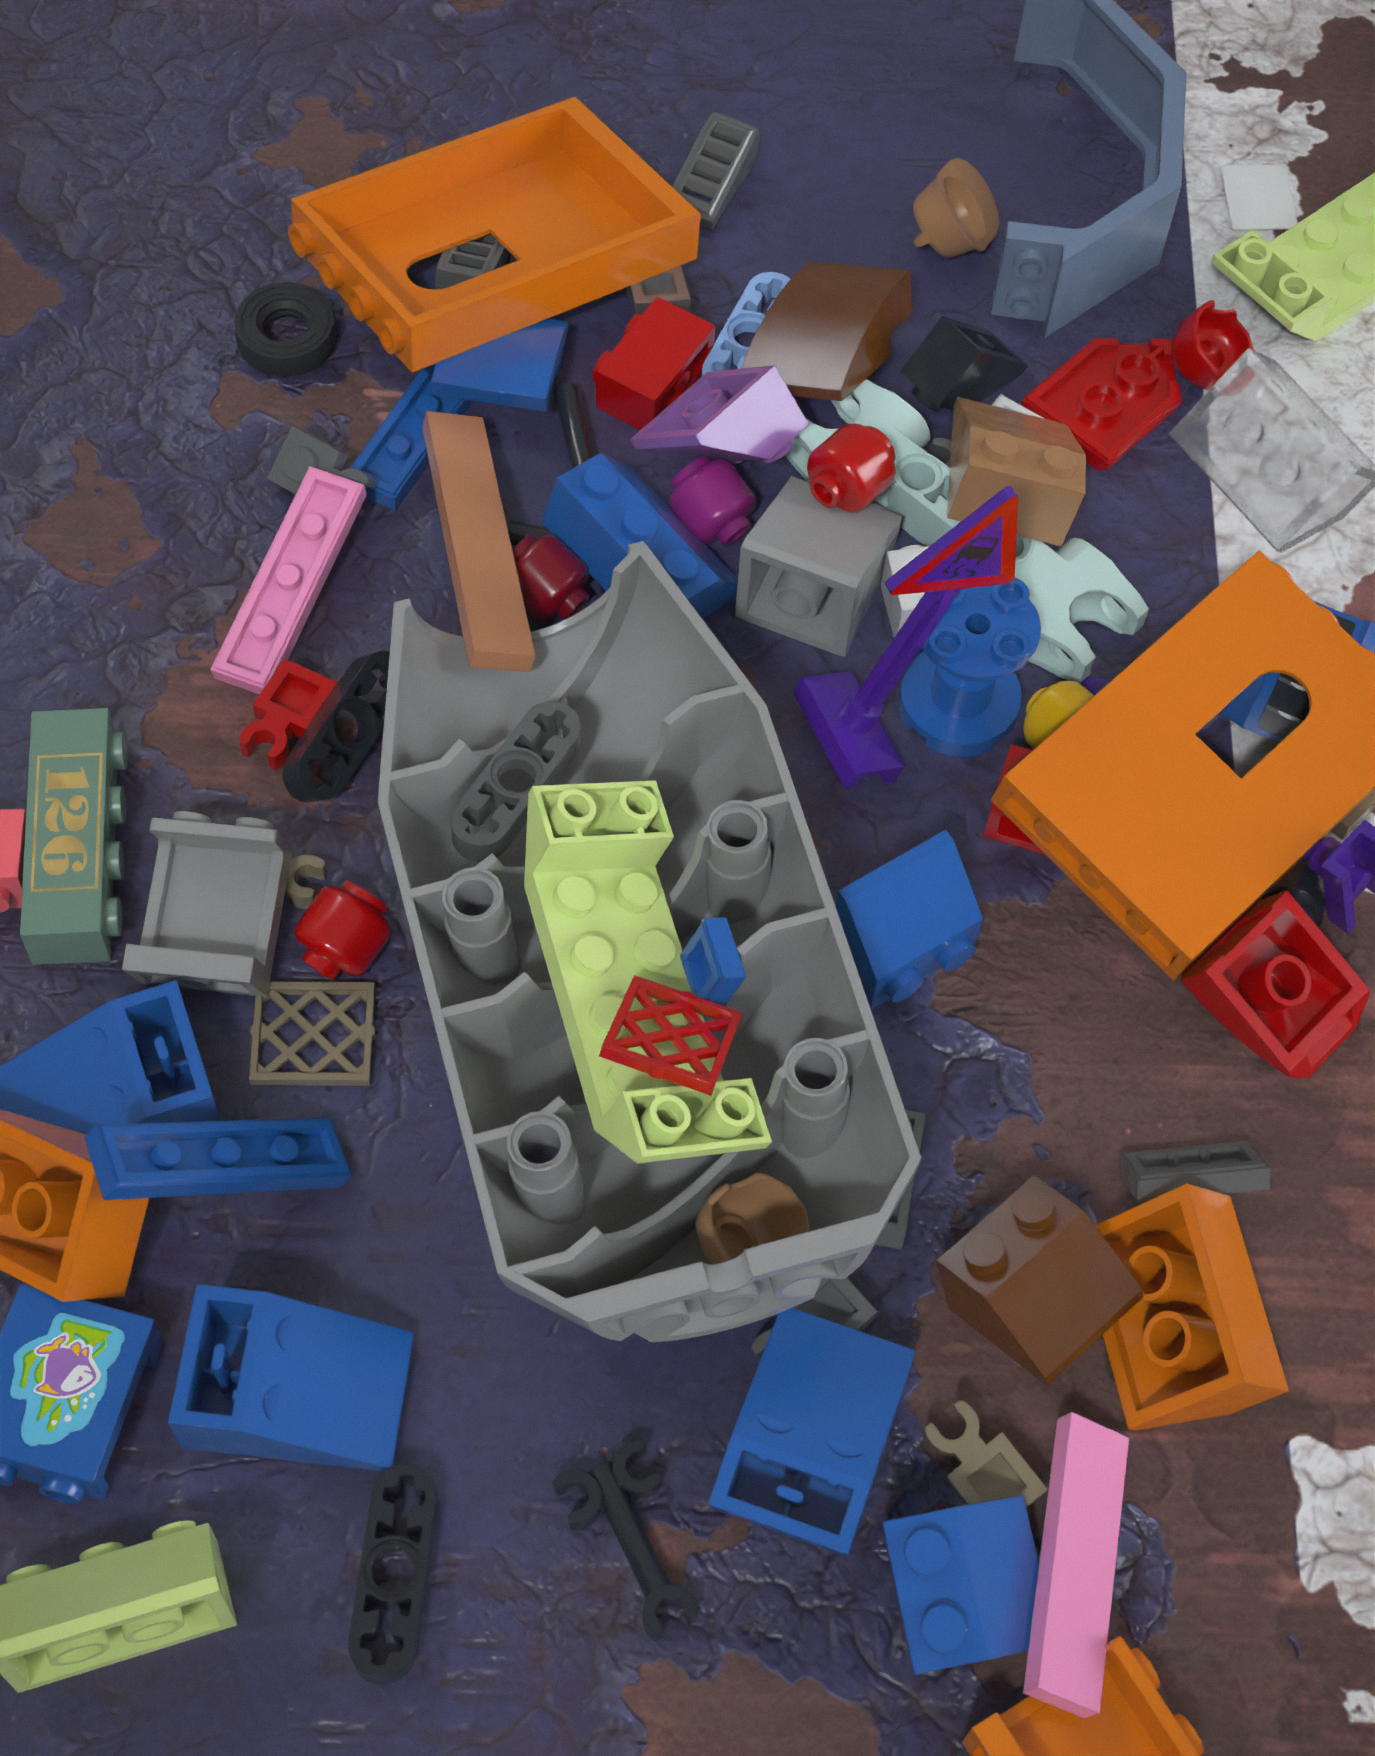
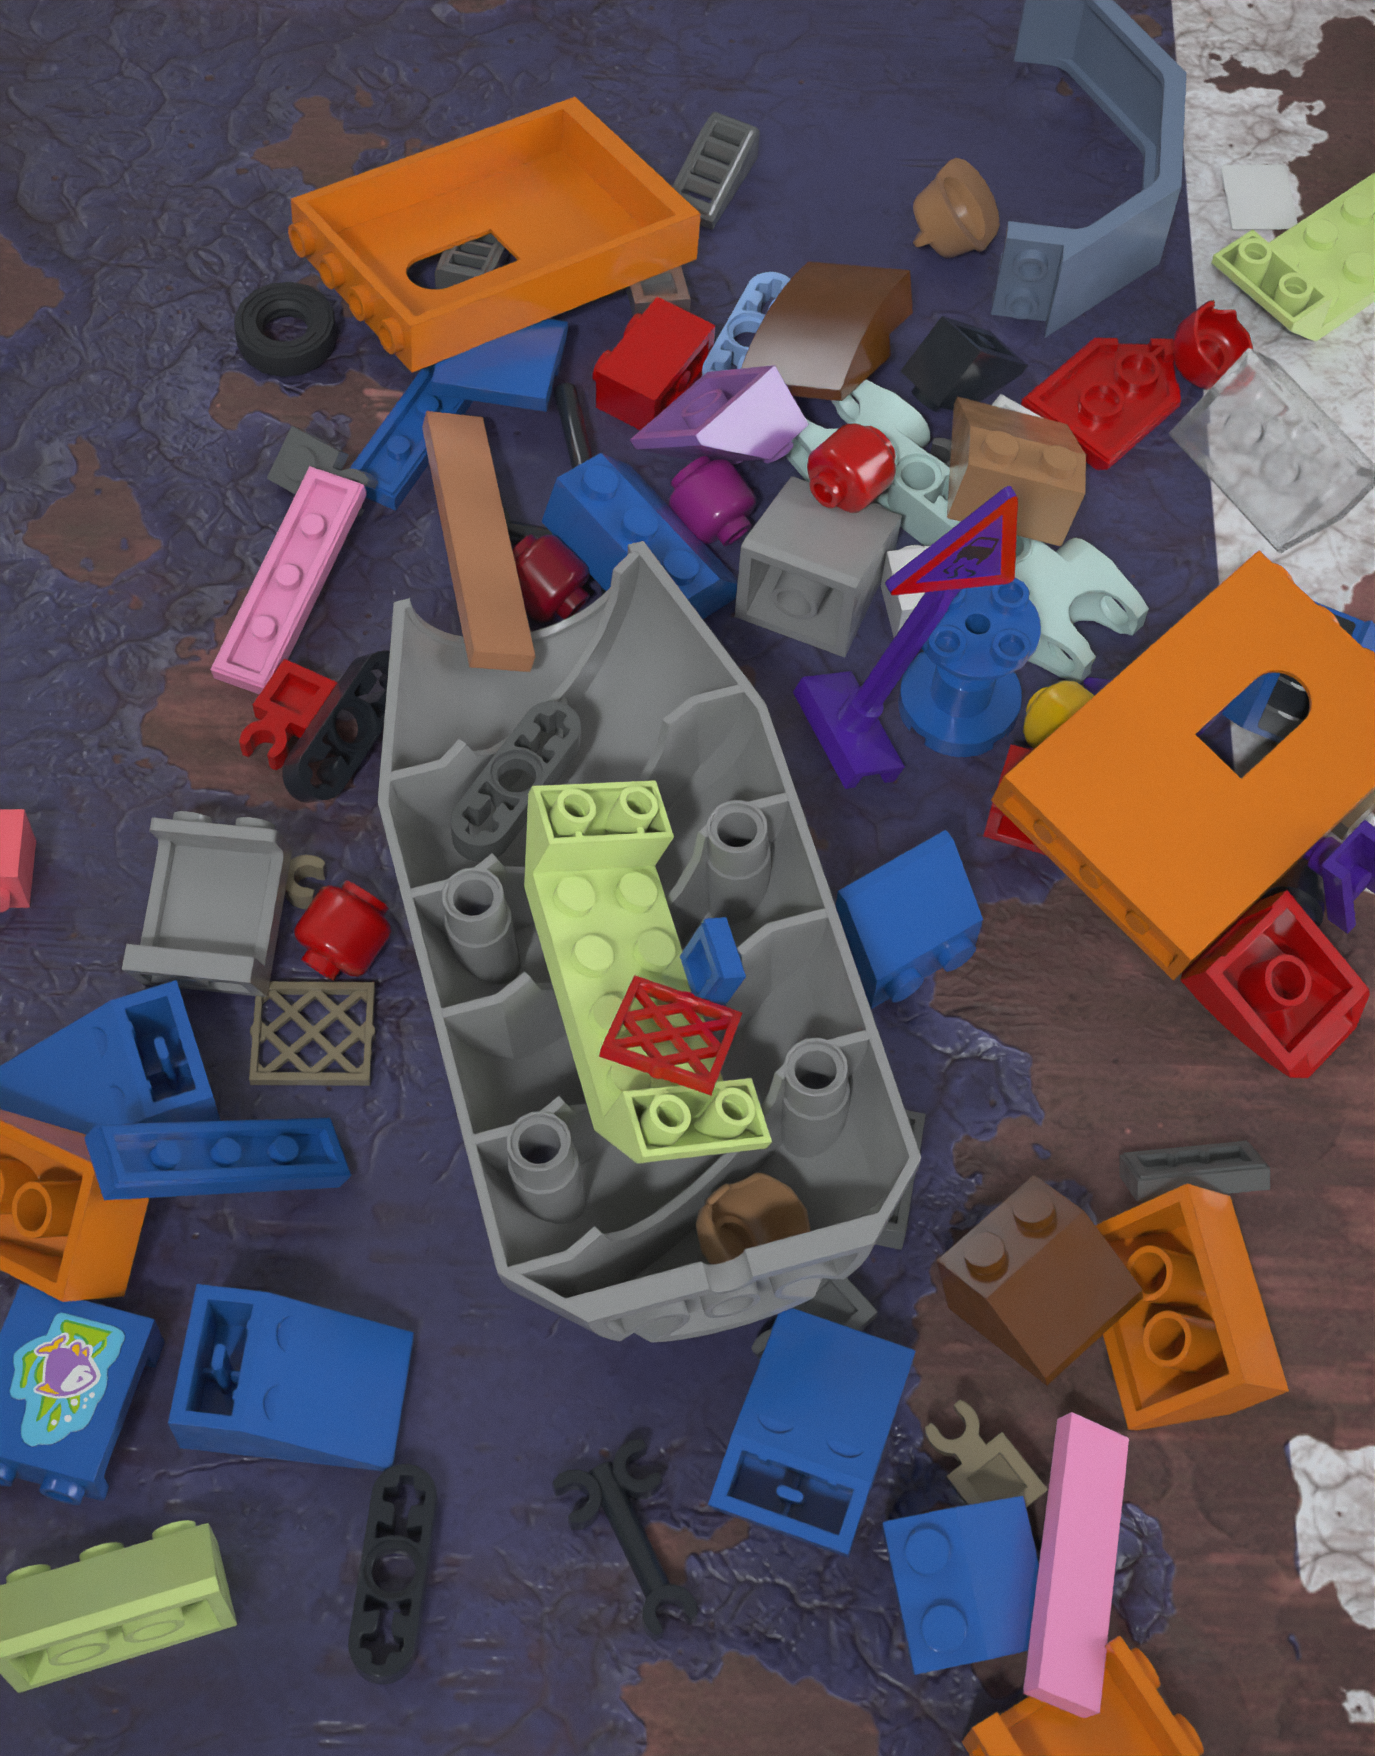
sand green brick [20,708,128,965] -> none

